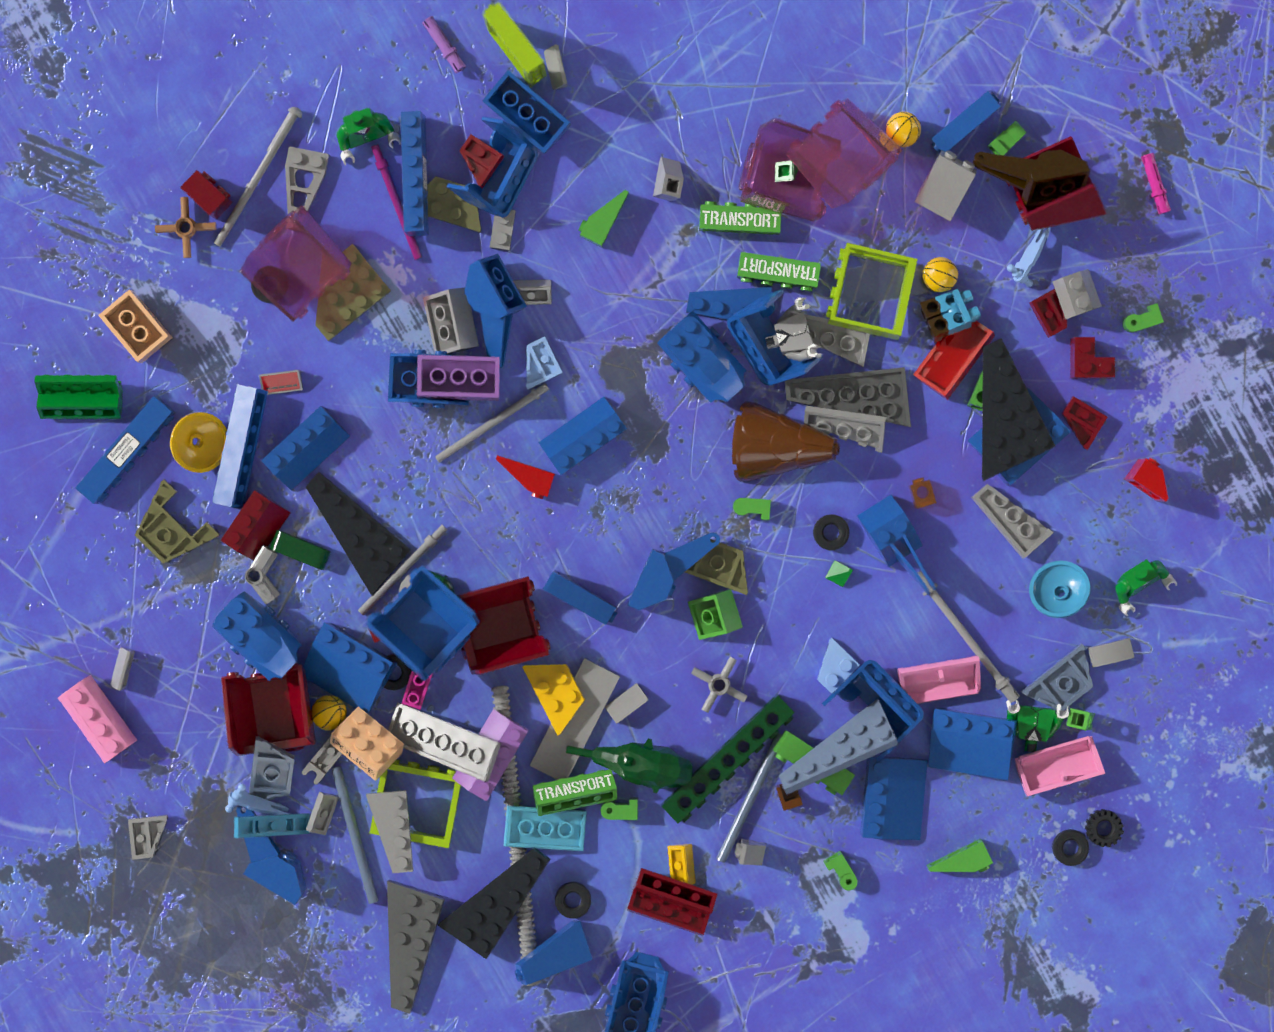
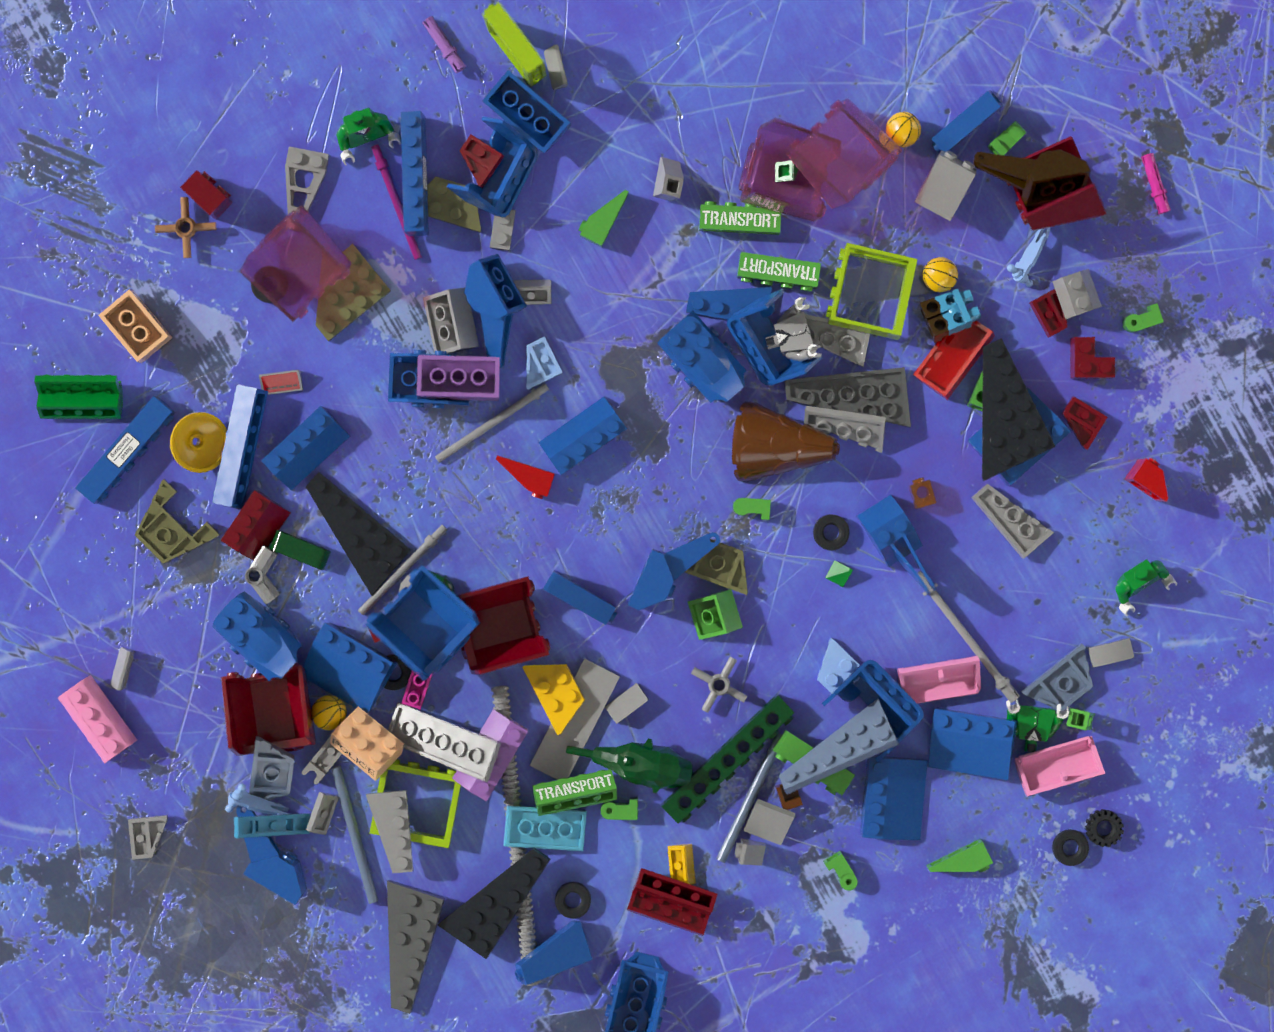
light grey bar [214,107,302,247] -> none
dark azure dish [1029,561,1091,618] -> none
none -> light grey tile [744,799,795,845]

